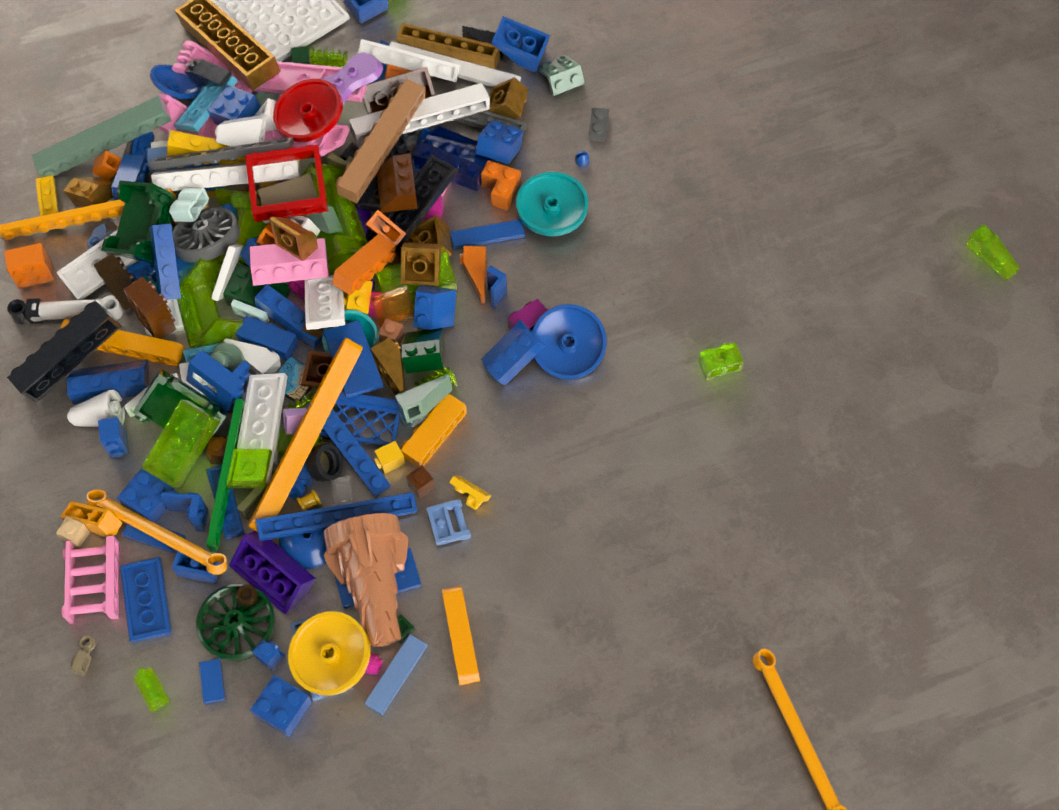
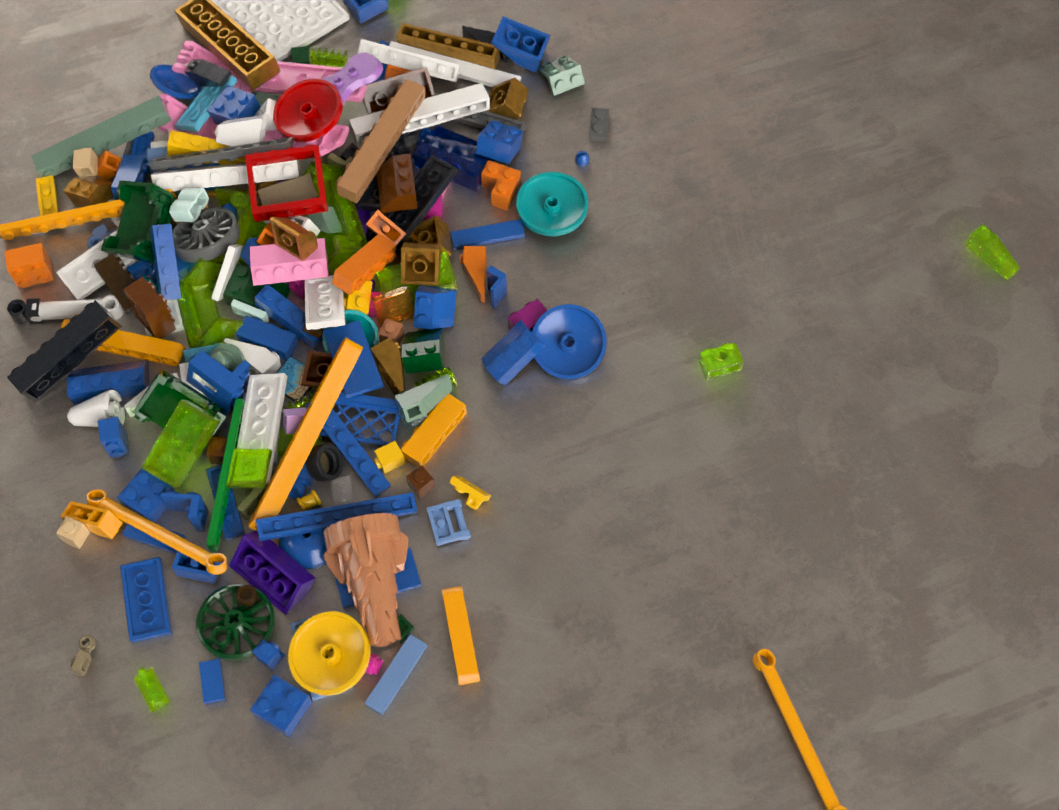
bright pink fence [61,536,119,624] -> none
none -> tan brick [73,148,98,178]

